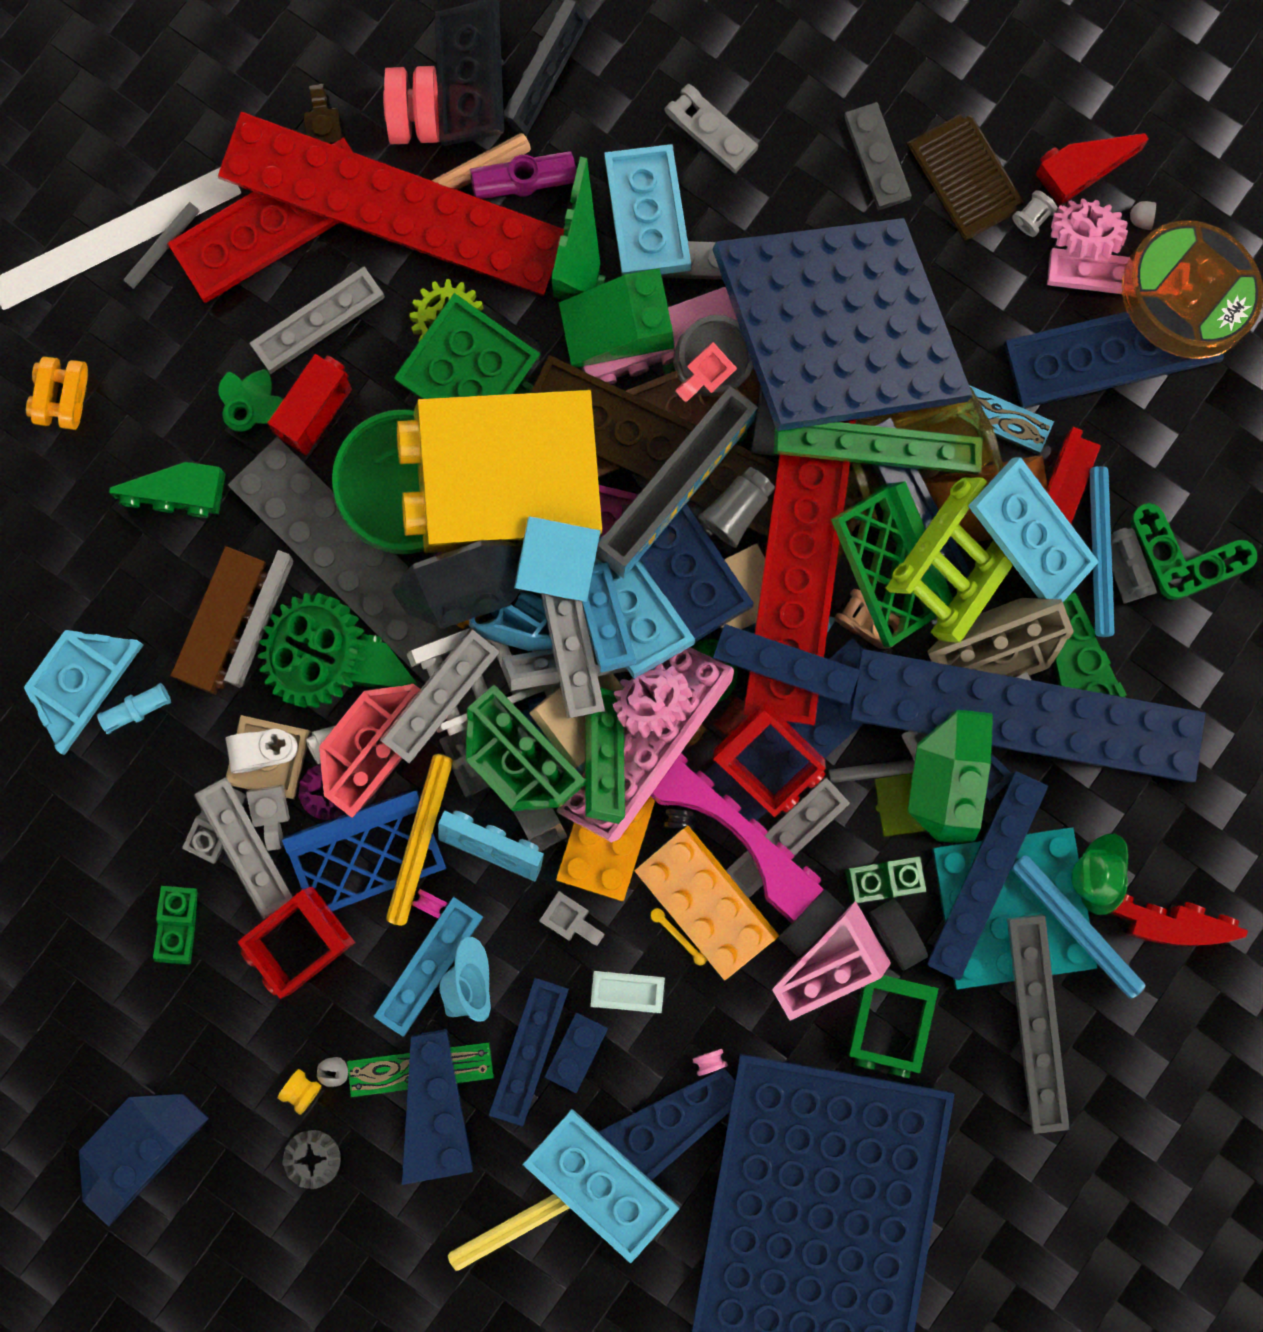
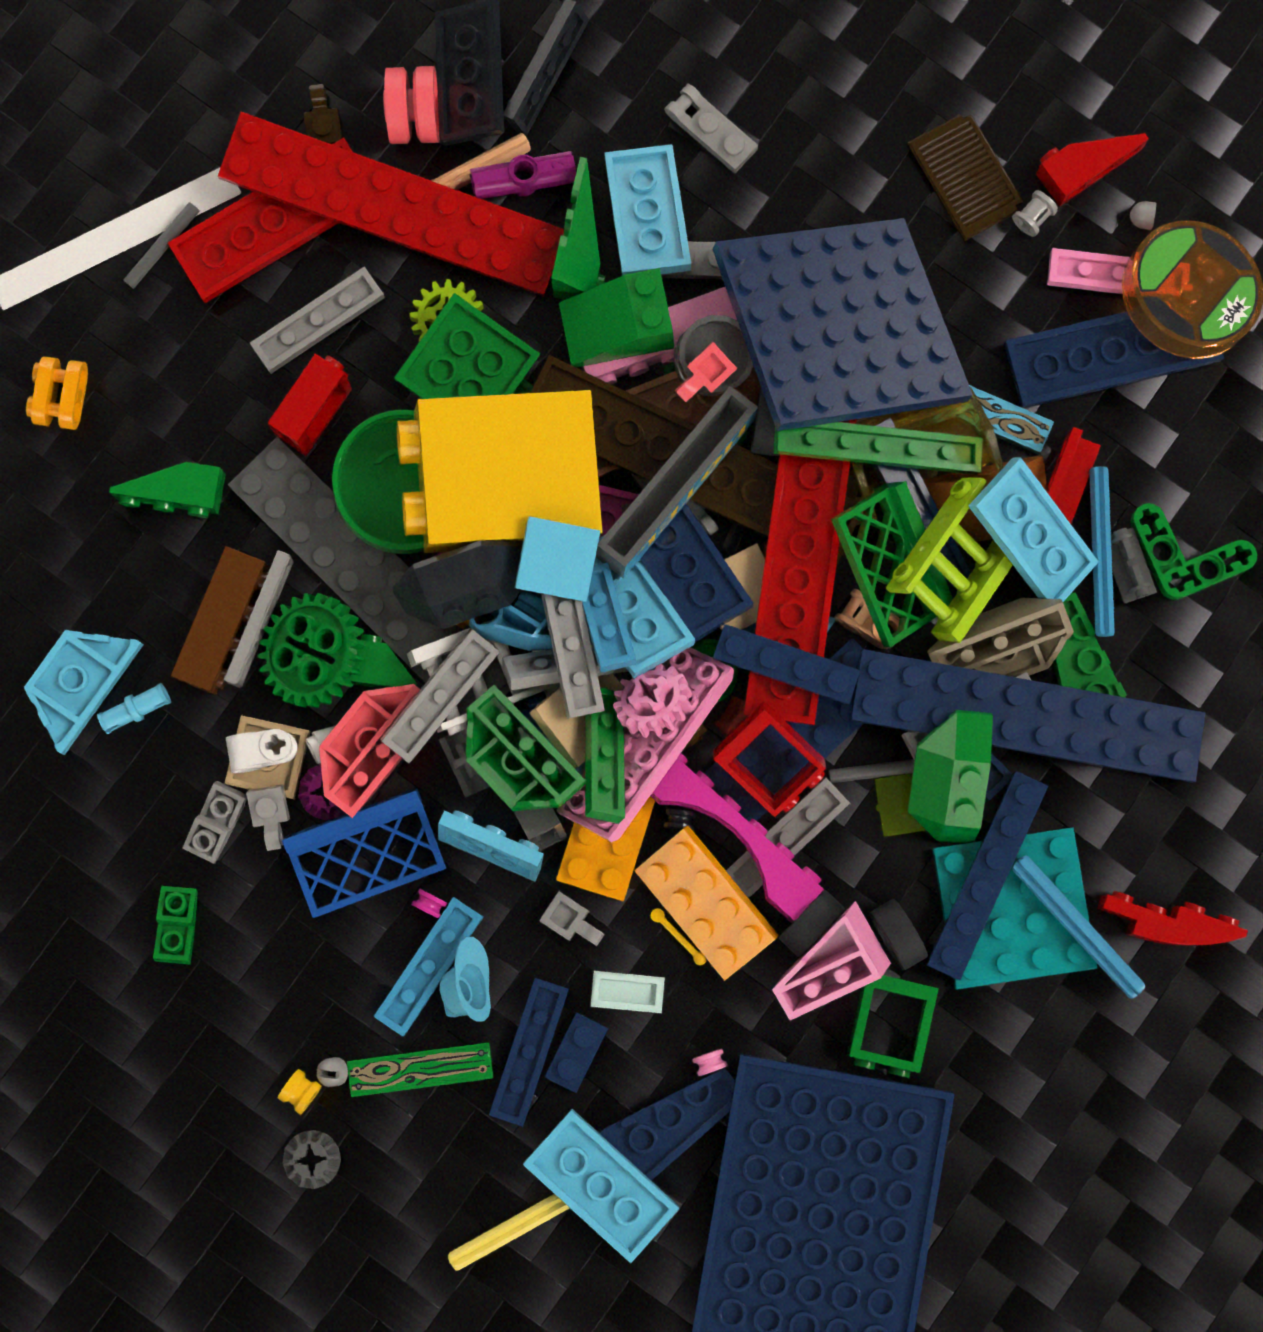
dark blue wedge [79,1094,209,1226] -> none
light grey tile [194,777,292,919] -> none
green plate [219,369,284,432] -> none
red window [238,886,355,999] -> none
yellow axle [386,754,453,926] -> none
dark blue wing [402,1029,473,1185] -> none
dark grey plant [698,467,775,548] -> none
dark grey plate [844,102,912,210] -> none
green slope [845,857,926,904] -> none
dark grey plate [1007,914,1070,1134] -> none
bright pink gear [1051,199,1128,260] -> none
green piece [1071,834,1128,915] -> none

